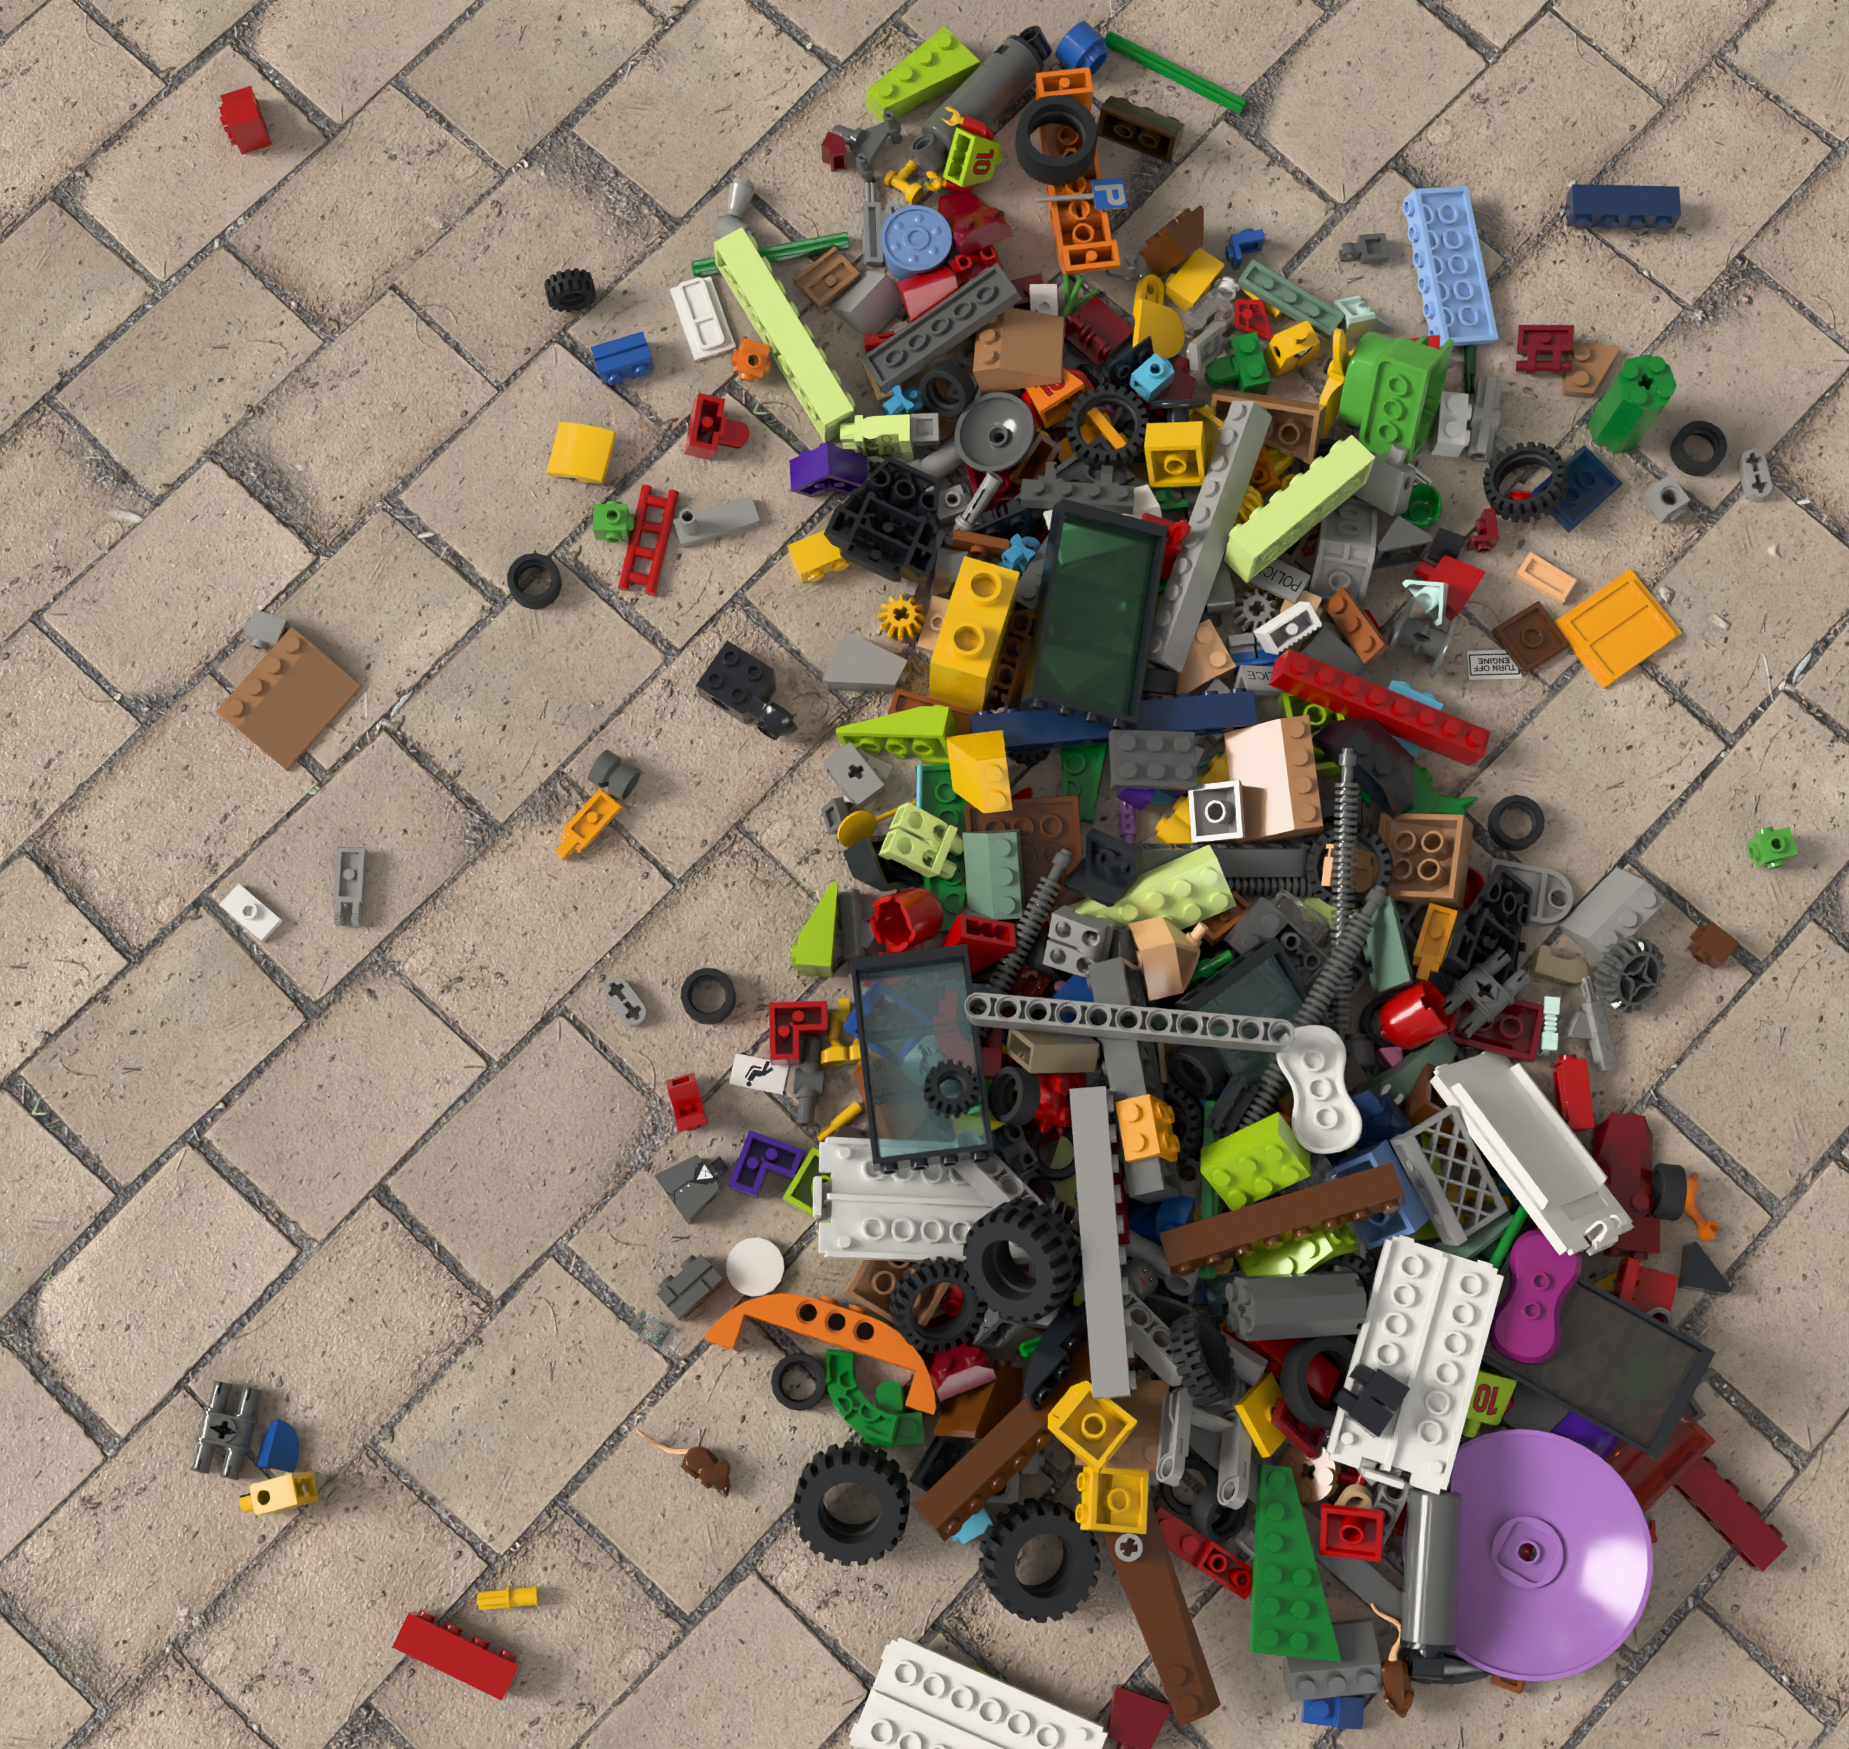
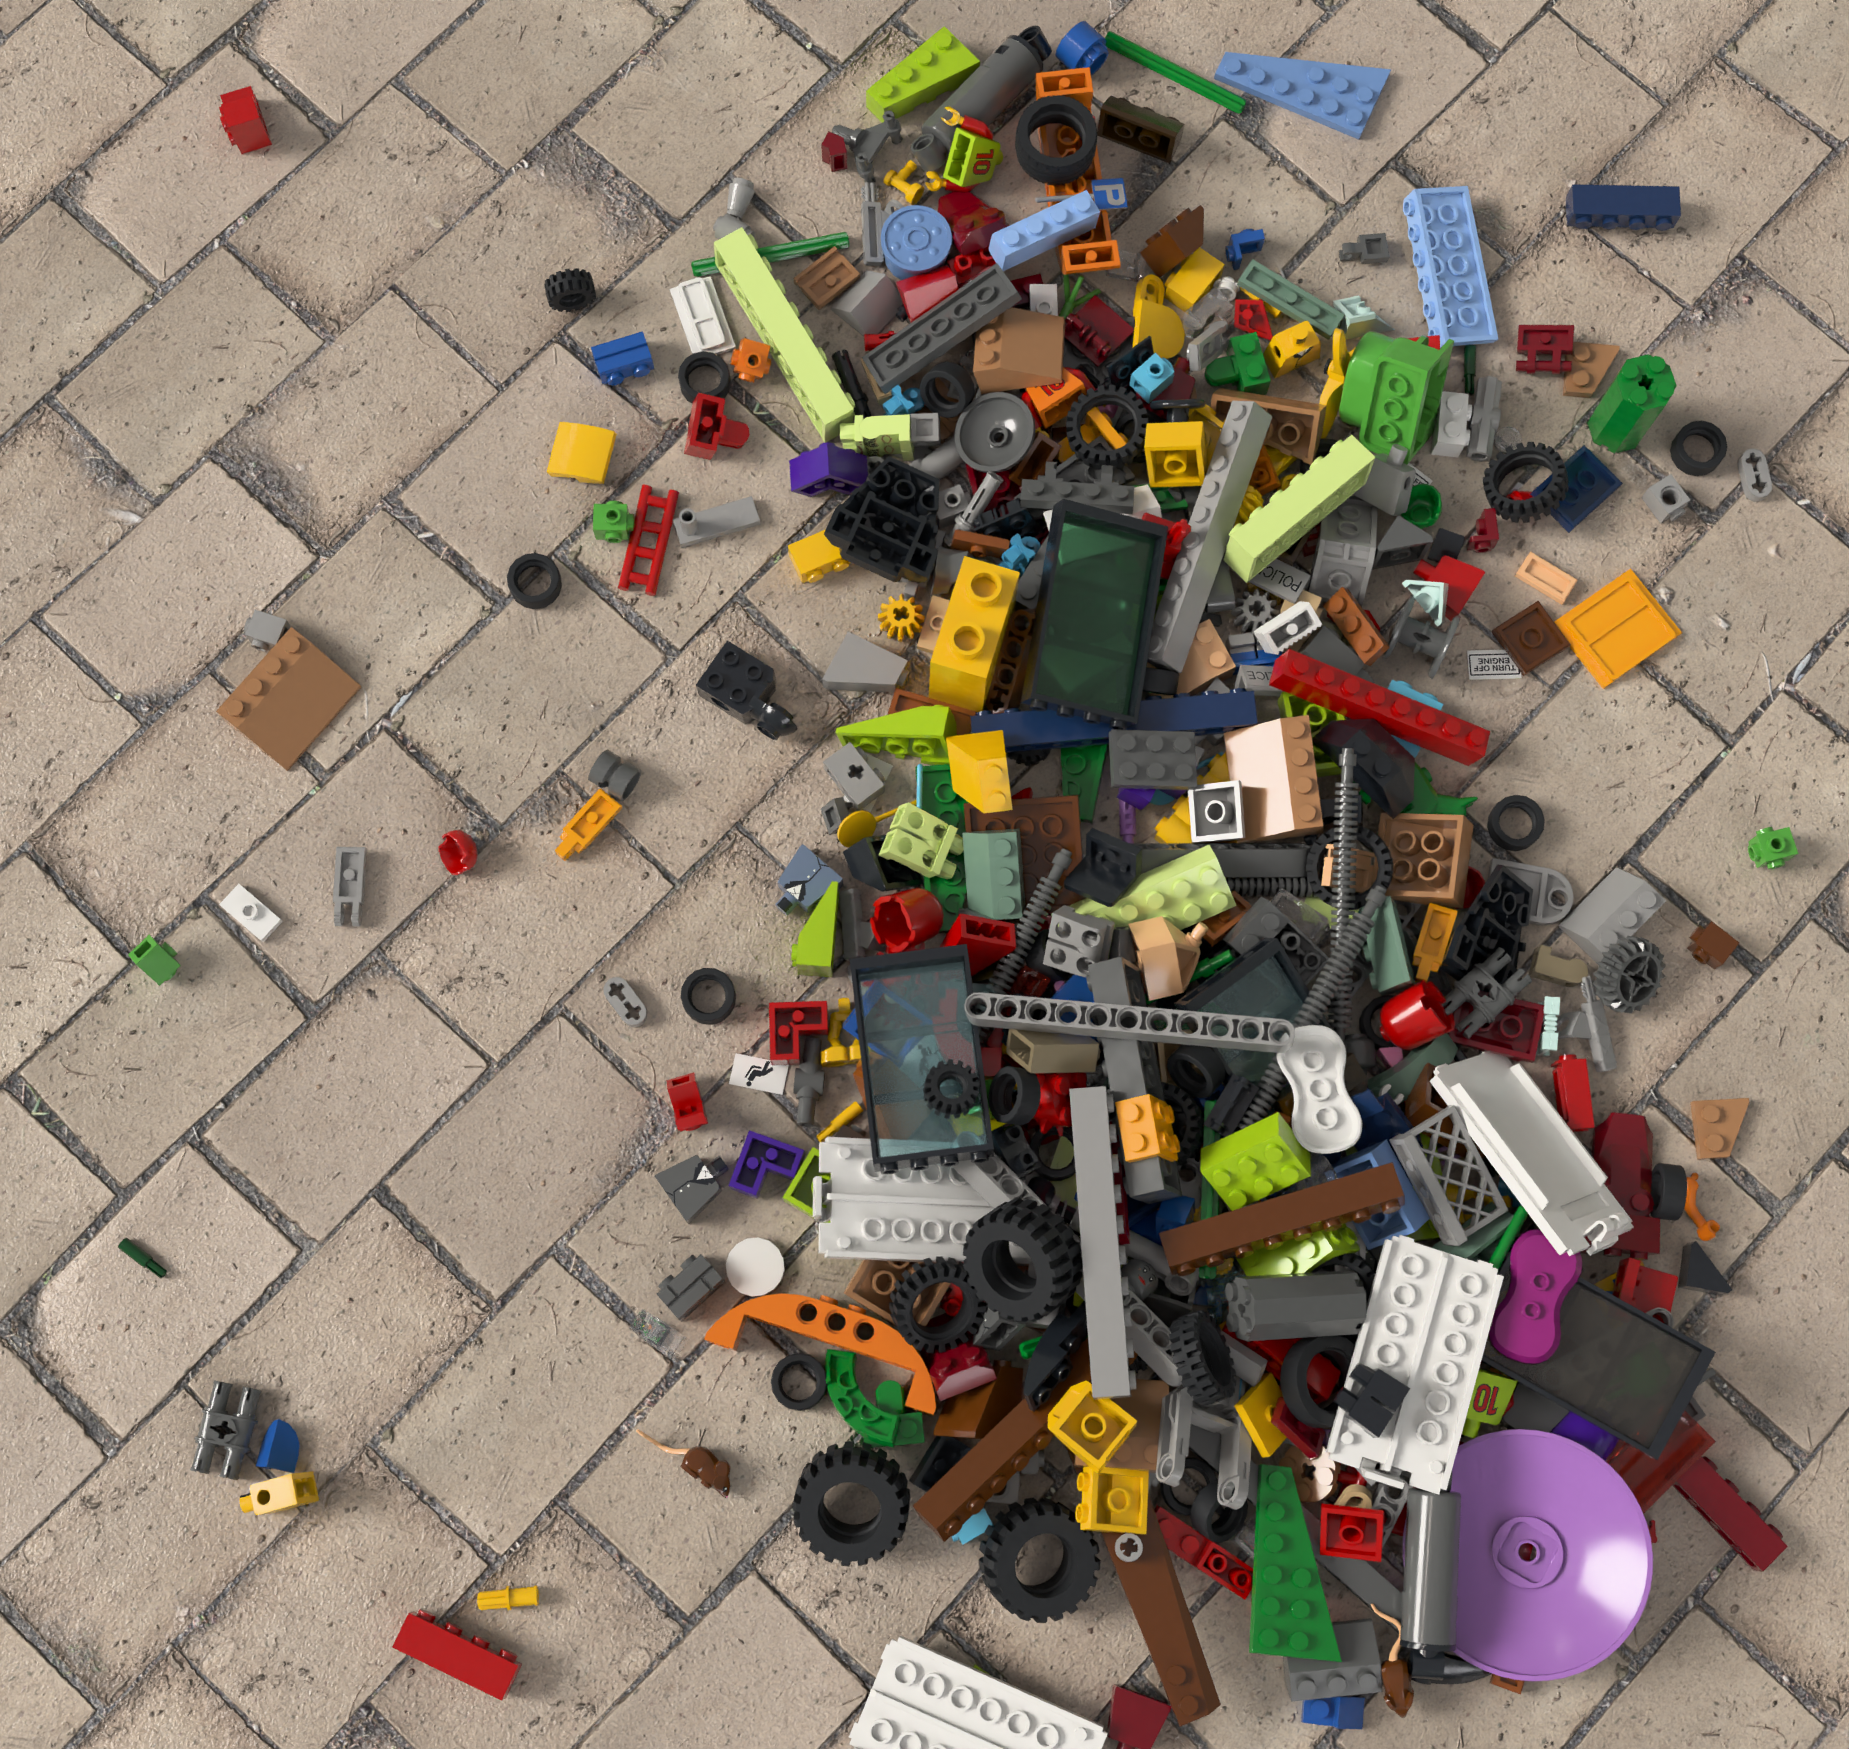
none -> dark green pin [118,1238,167,1279]
none -> bright green brick [128,934,181,986]
none -> red hair [438,830,478,875]
none -> black tyre [678,351,731,404]
none -> sand blue torso [775,844,844,916]
none -> black pin [832,350,872,419]
none -> light blue brick [988,190,1100,271]
none -> medium blue wing [1214,52,1391,140]
none -> medium nougat wing [1690,1098,1749,1160]

